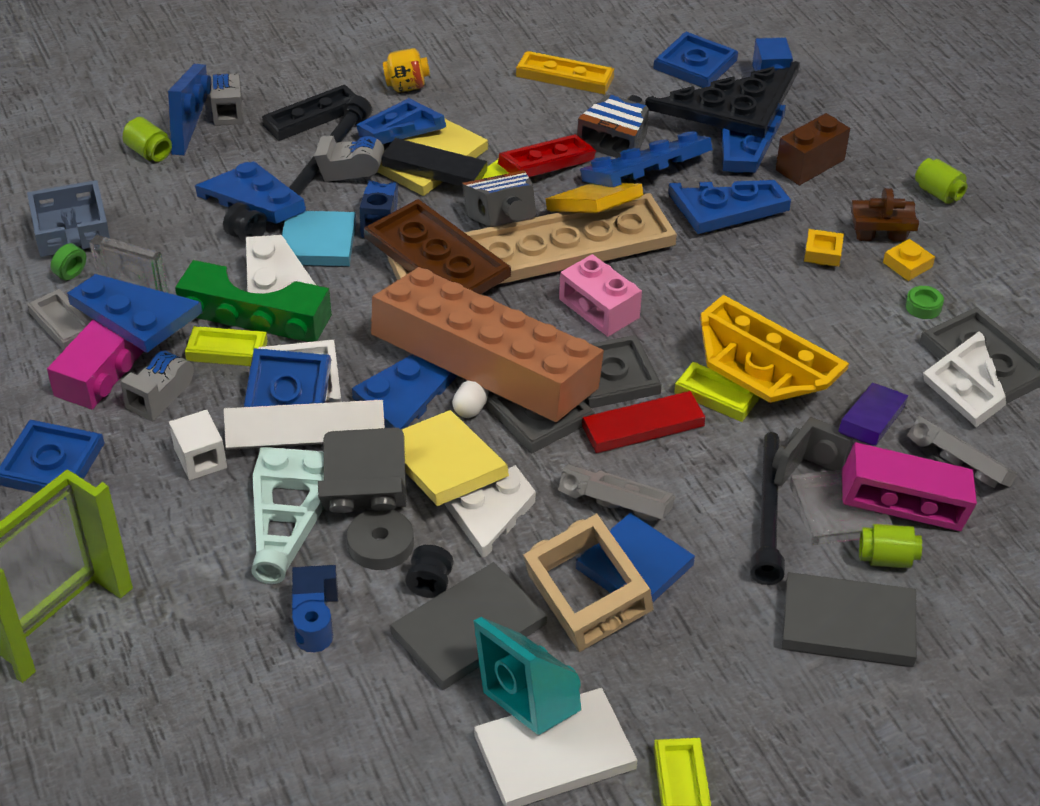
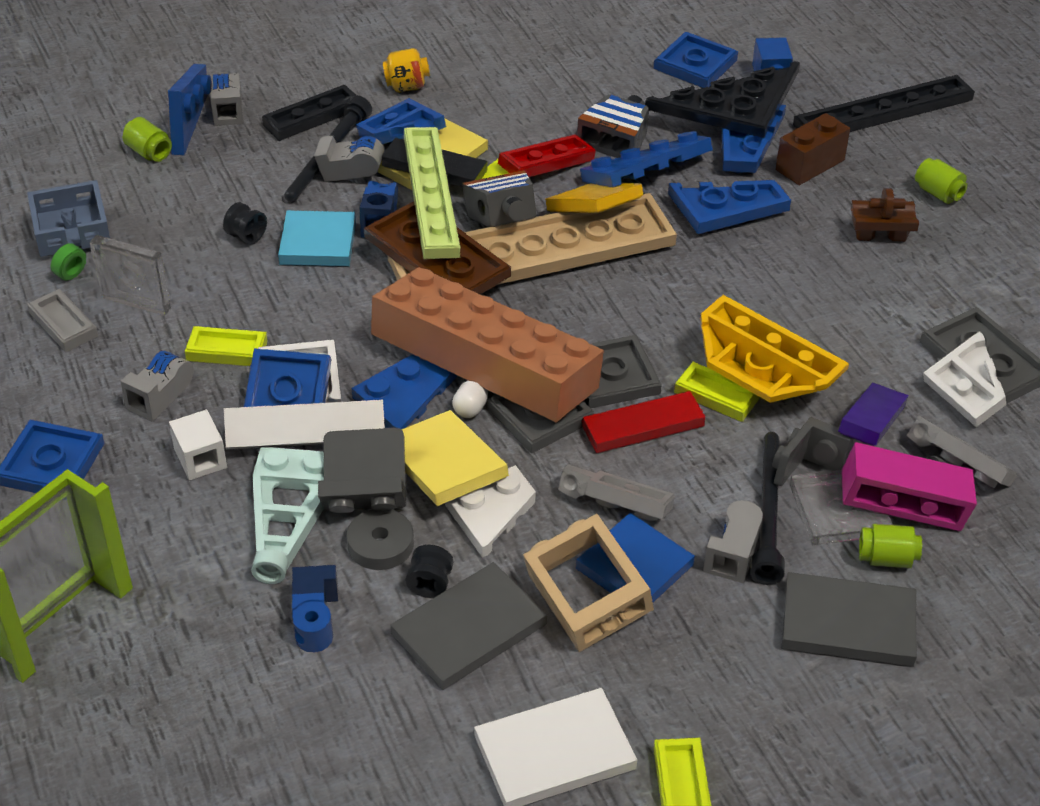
dark pink brick [47,319,144,410] -> none
blue wing [67,274,202,353] -> none
green arch [175,260,332,342] -> none
blue wing [195,161,306,224] -> none
white wing [246,235,316,293] -> none
teal slope [473,617,581,735] -> none
yellow tile [516,51,614,95] -> none
bright pink brick [559,254,642,337] -> none
yellow plate [804,229,844,267] -> none
yellow plate [883,239,935,281] -> none
bright green tile [905,286,944,319] -> none
none -> yellowish green tile [404,127,460,259]
none -> light grey leg [703,500,763,583]
none -> black tile [793,75,975,132]

